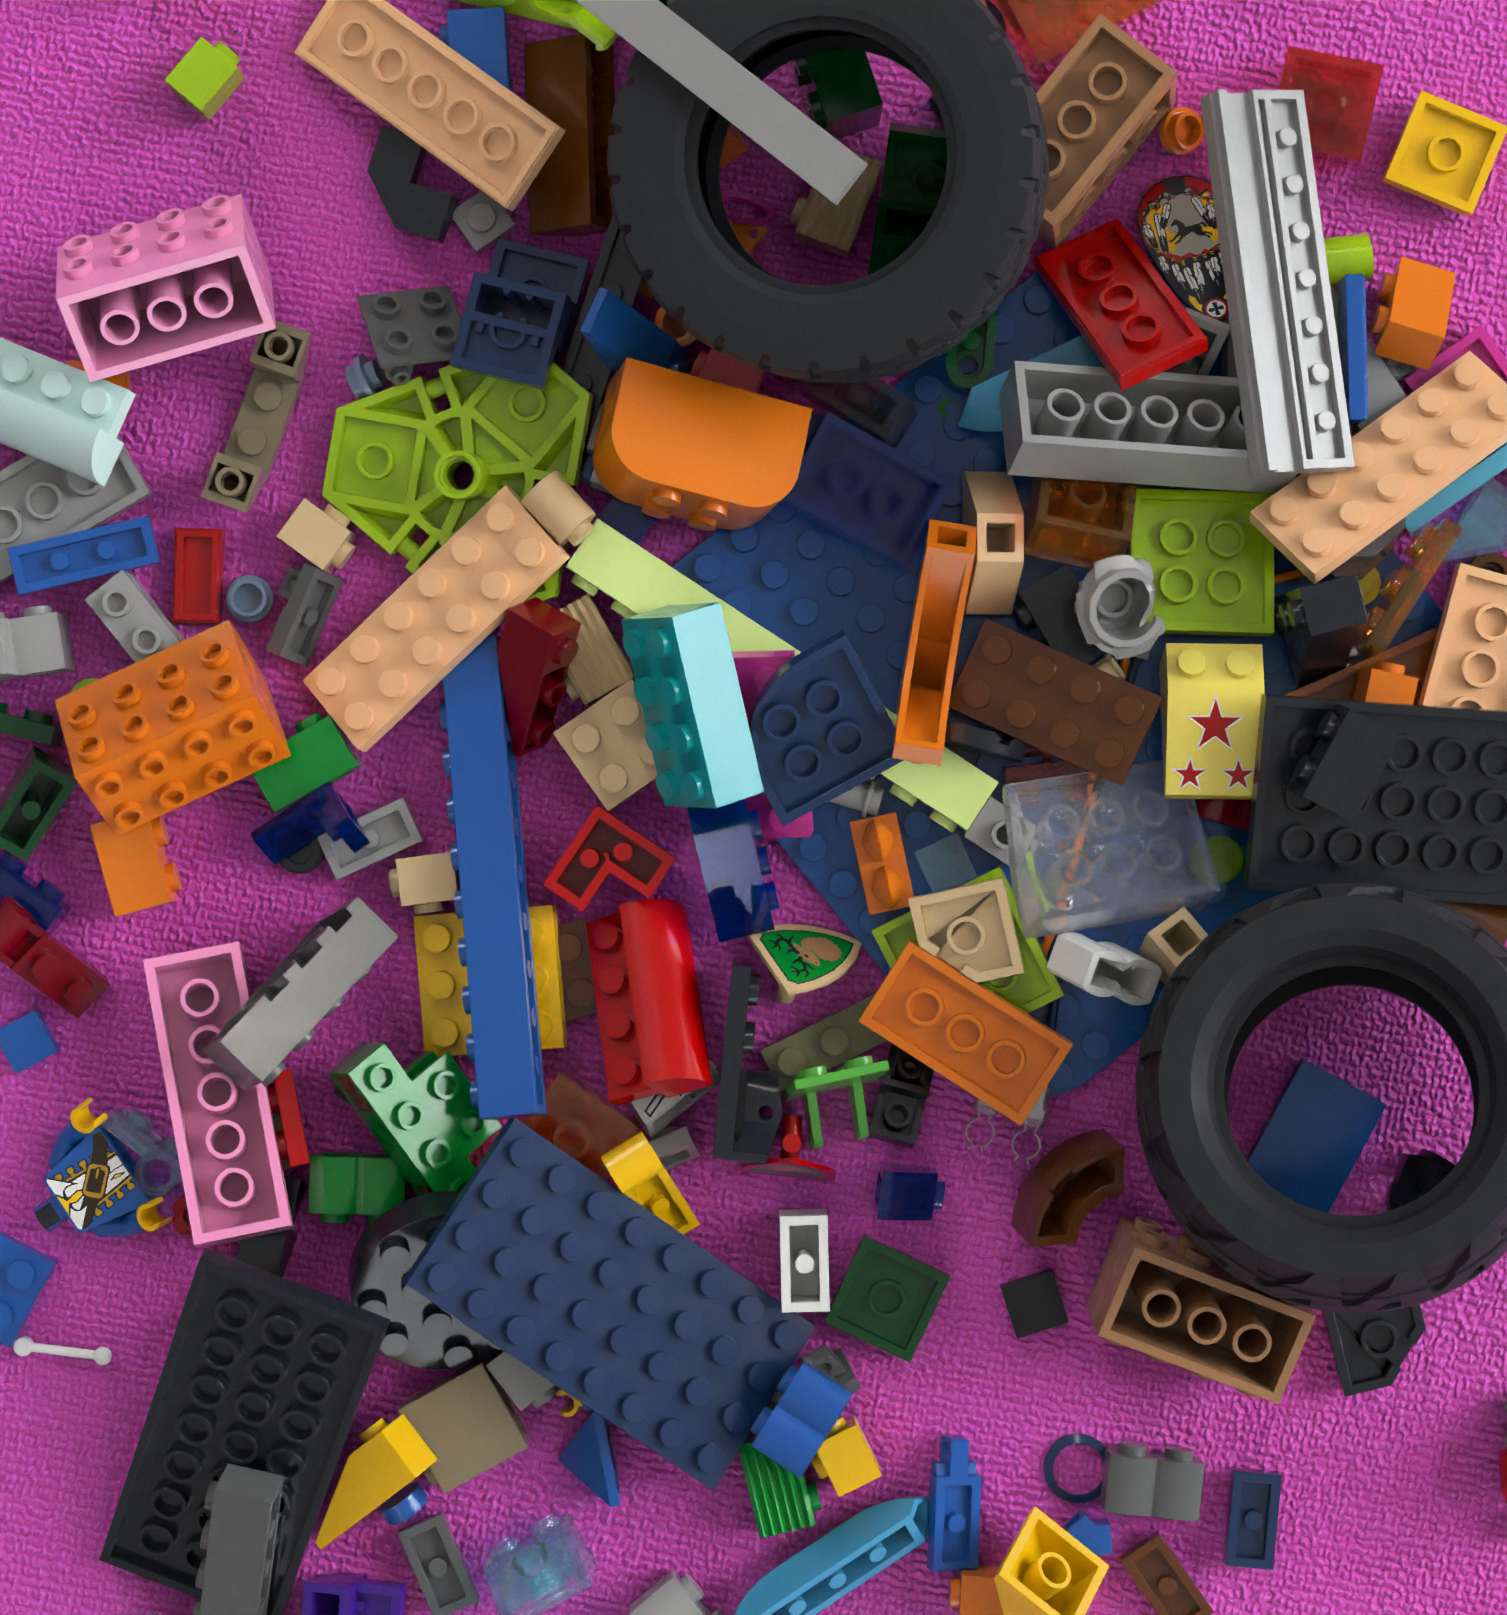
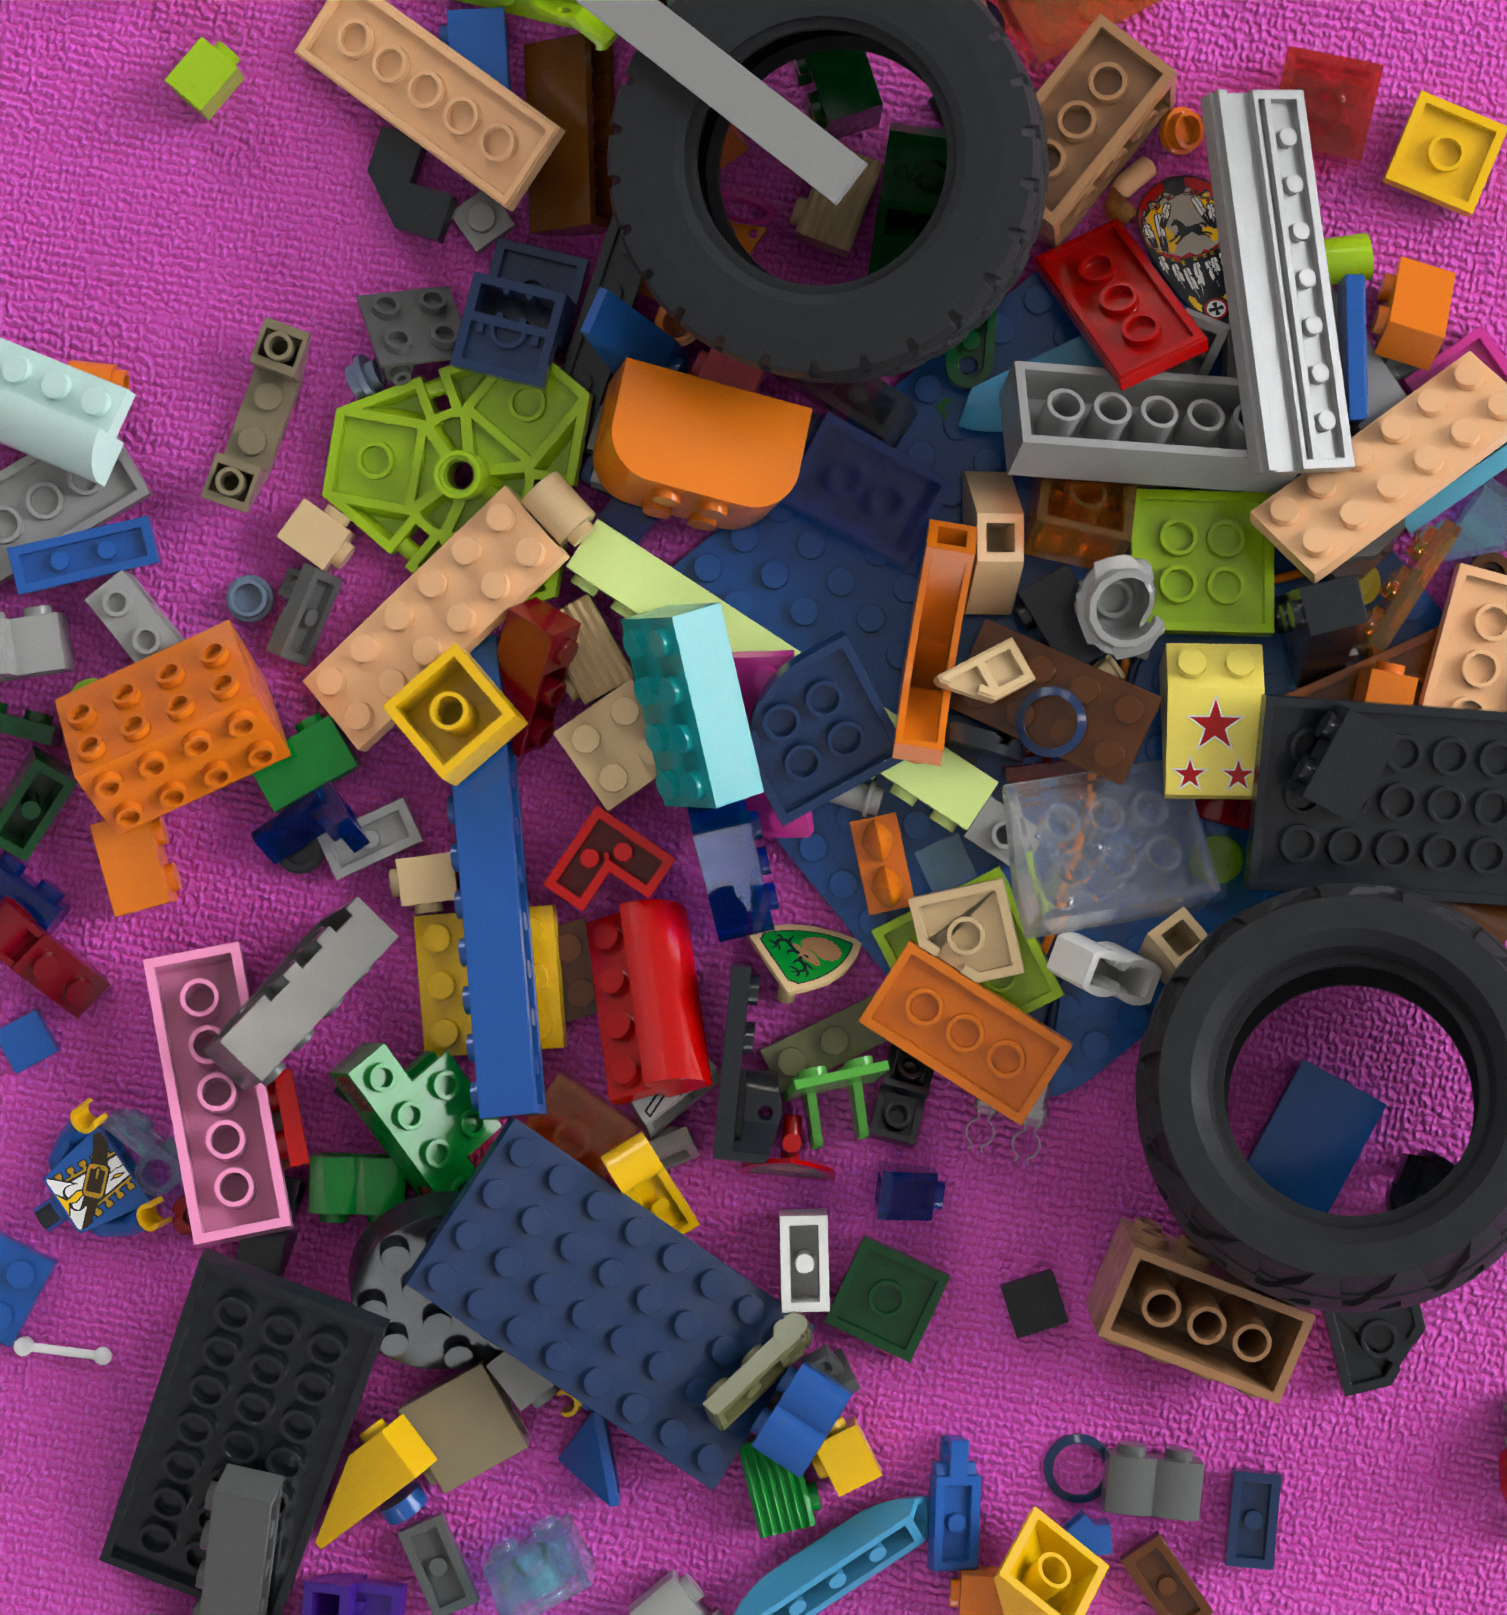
bright pink brick [56,194,276,382] -> none
red tile [172,527,225,624] -> none
reddish brown brick [1012,1129,1125,1247] -> none
none -> yellow brick [382,643,529,786]
none -> olive hinge [703,1311,813,1431]
none -> tan tile [933,637,1036,704]
none -> dark blue piece [1016,686,1087,757]
none -> arm [1103,156,1157,226]

